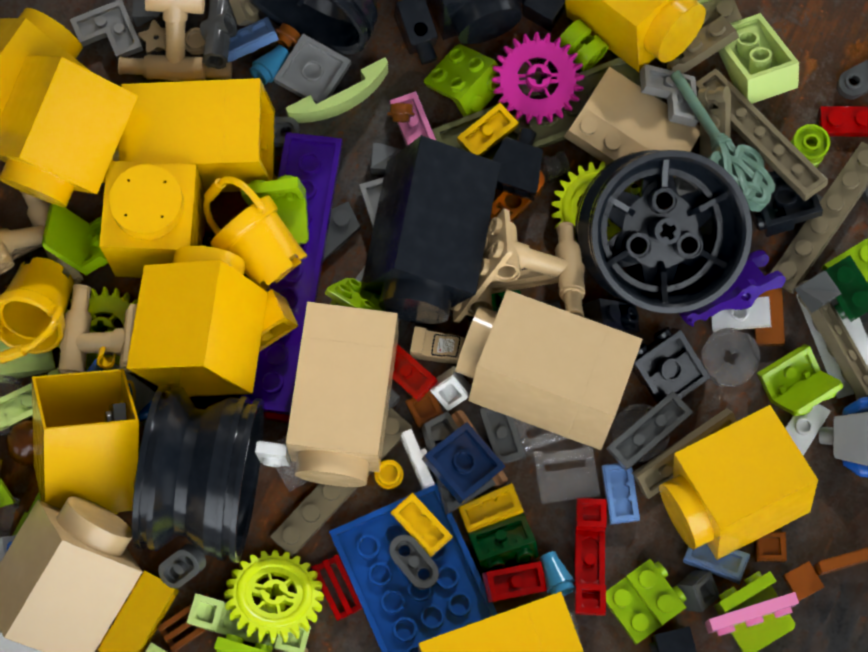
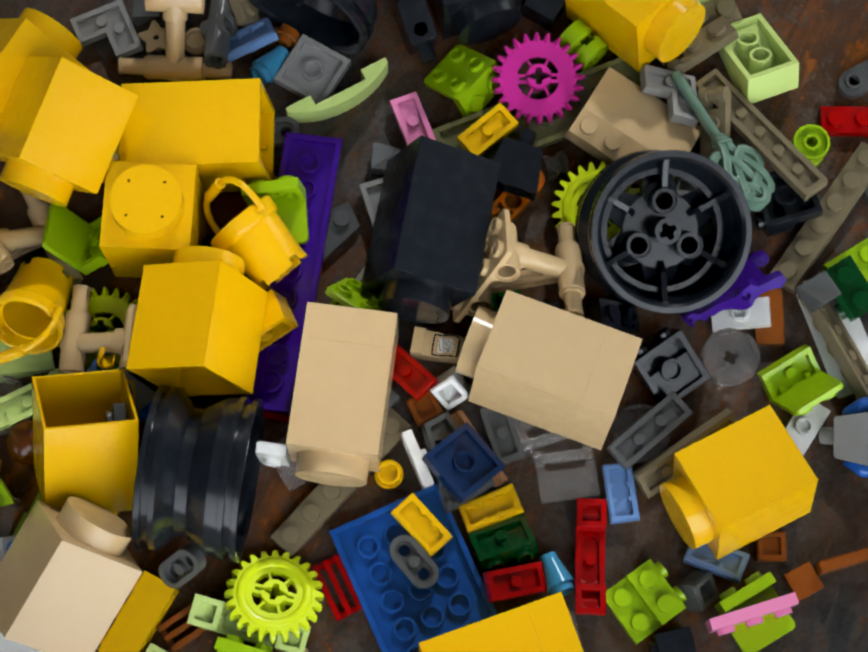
dark orange plate [387,103,415,123] -> none

